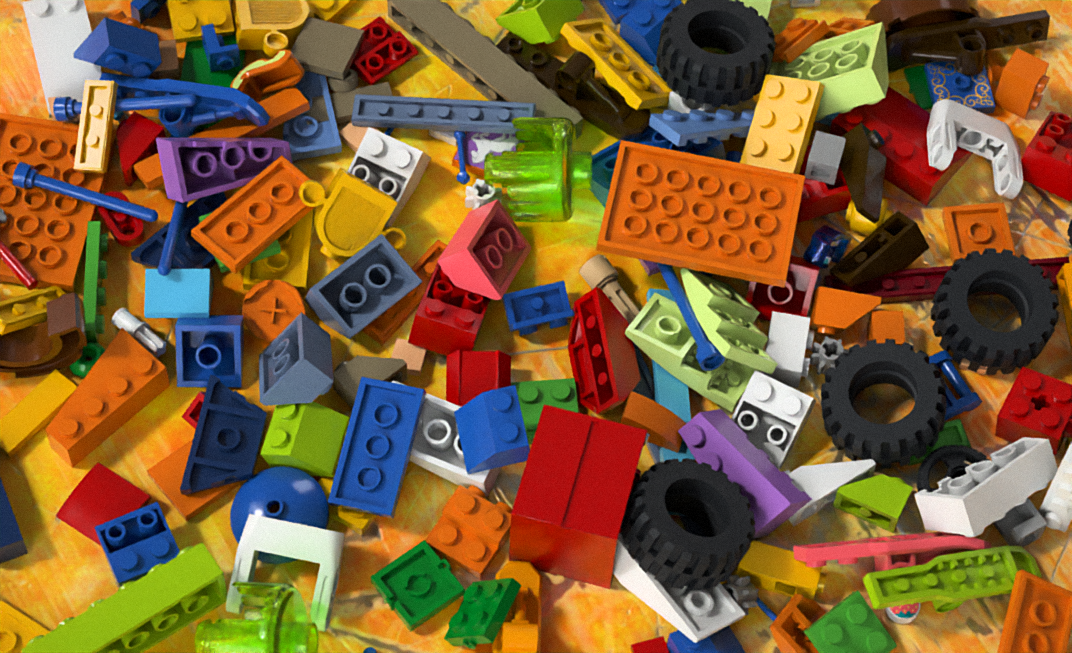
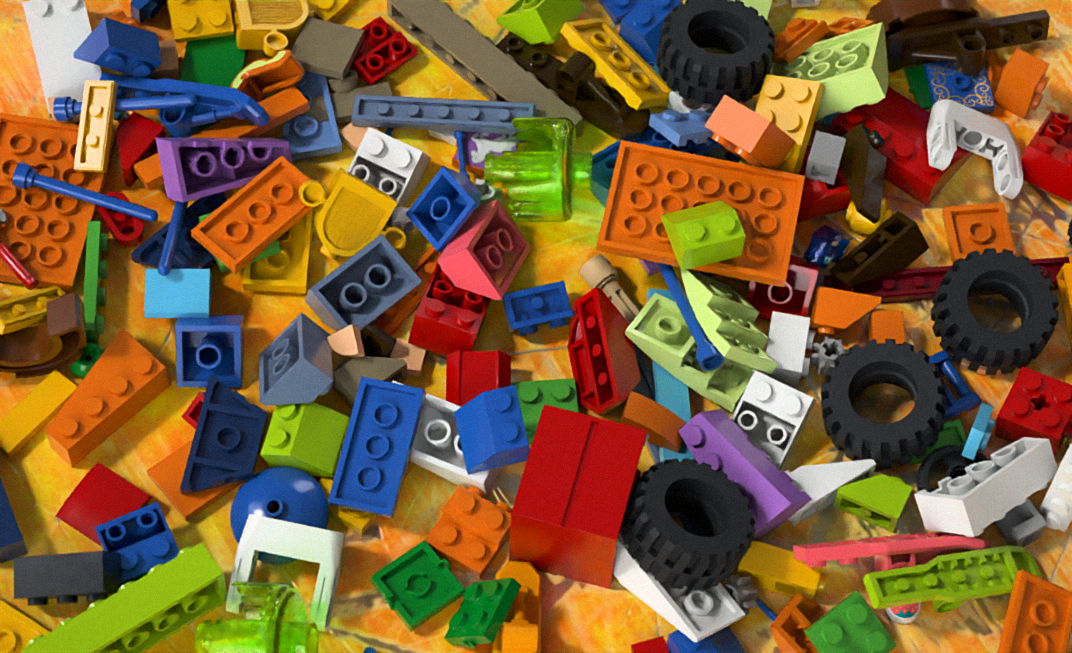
white axle [111,308,166,358] -> none
blue bracket [201,24,240,72] -> none
orange tile [242,279,306,343] -> none
none -> black brick [14,551,121,606]
none -> light nougat tile [327,324,365,358]
none -> dark brown plate [361,323,397,358]
none -> white plate [388,207,416,235]
none -> blue slope [406,166,482,253]
none -> lime slope [661,200,746,271]
none -> orange brick [704,95,796,170]
none -> medium azure plate [961,403,996,460]

